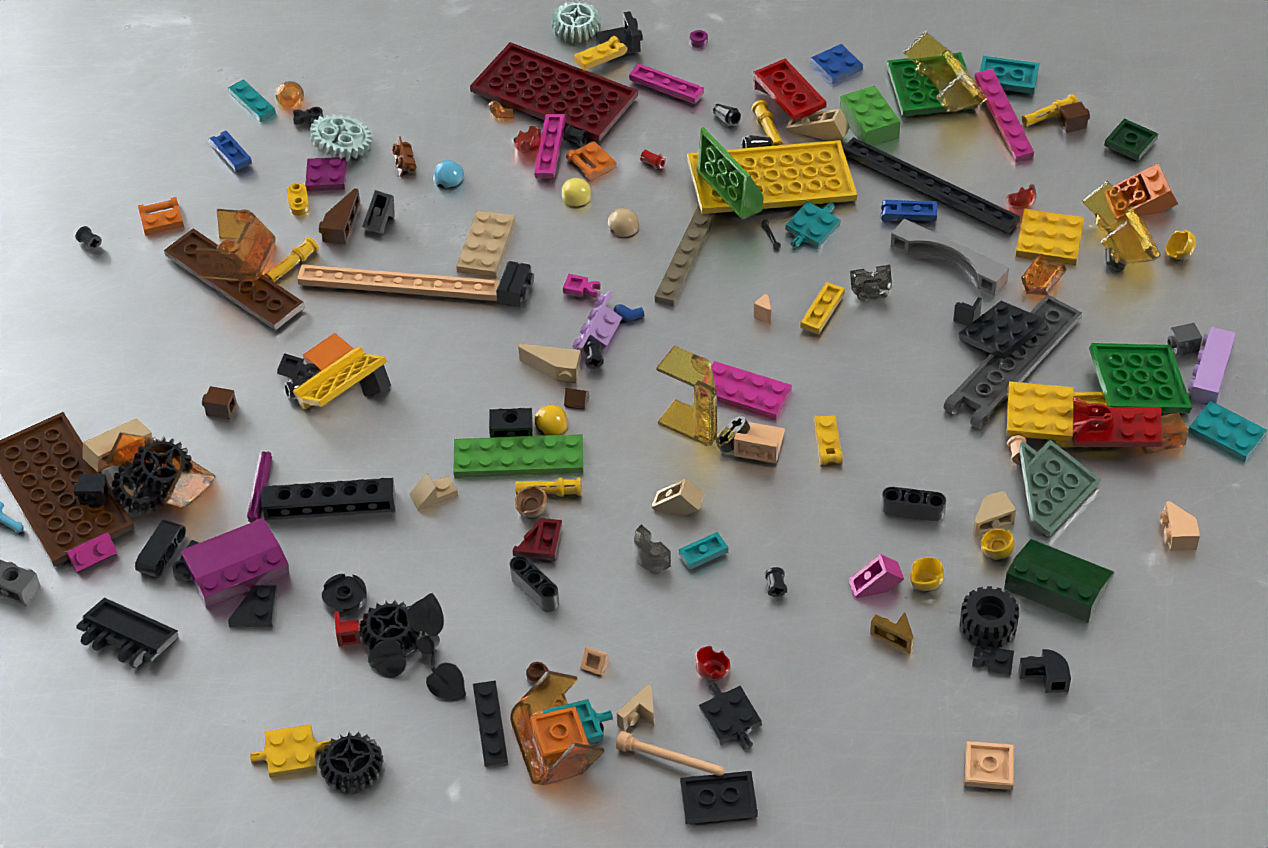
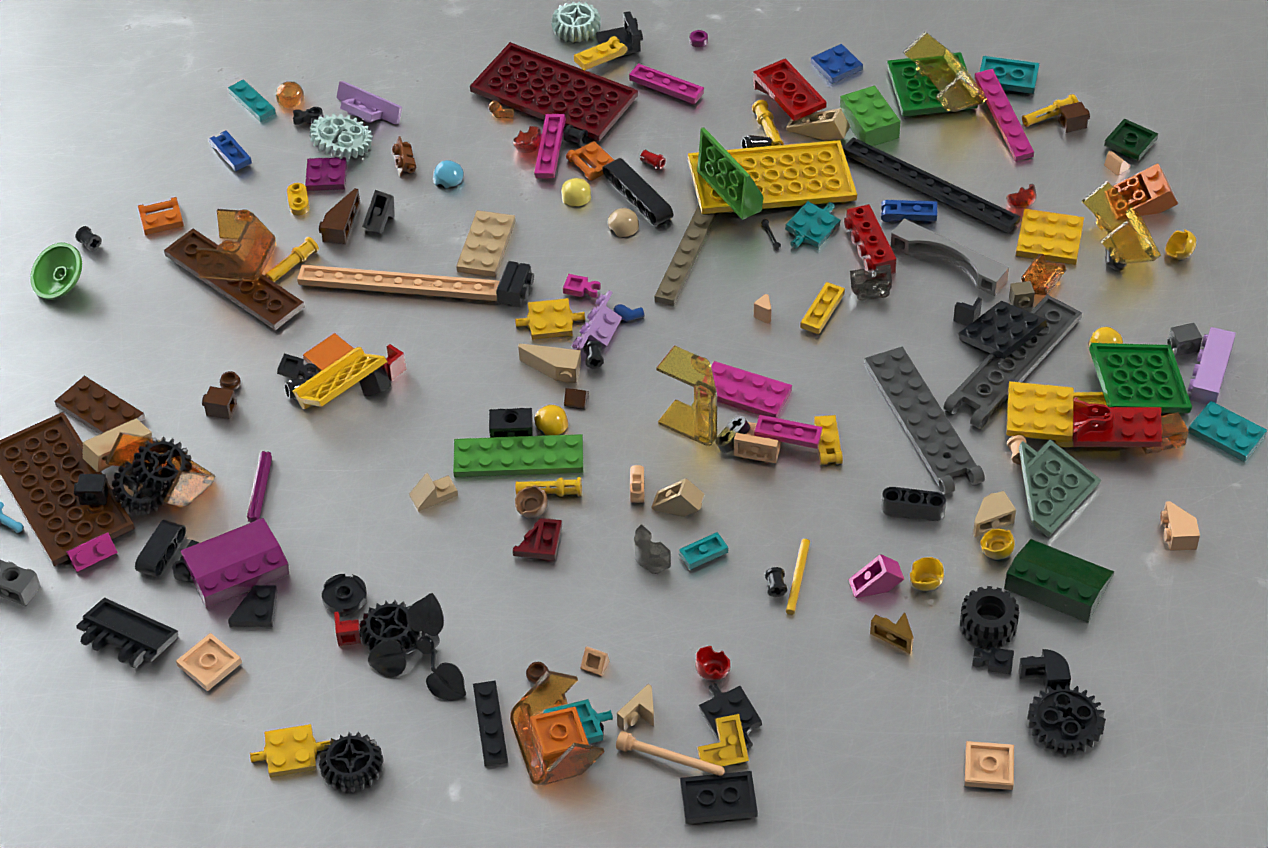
black brick [262,478,396,520] -> none
black beam [509,555,559,612] -> none
black cone [713,104,741,126] -> none
none -> bright green dish [30,242,82,300]
none -> reddish brown plate [54,375,145,434]
none -> light nougat plate [176,633,242,691]
none -> reddish brown plate [219,371,241,390]
none -> lavender bracket [337,81,402,125]
none -> panel [384,344,406,381]
none -> yellow plate [515,298,585,340]
none -> black beam [602,158,674,226]
none -> light nougat bar [630,465,644,503]
none -> yellow plate [697,714,749,767]
none -> dark pink plate [754,415,822,449]
none -> yellow bar [786,539,810,615]
none -> red brick [844,204,897,278]
none -> dark grey hinge [864,346,985,495]
none -> dark tan plate [1009,281,1035,308]
none -> black gear [1027,684,1106,754]
none -> yellow hair [1088,327,1123,347]
none -> light nougat slope [1104,151,1130,175]

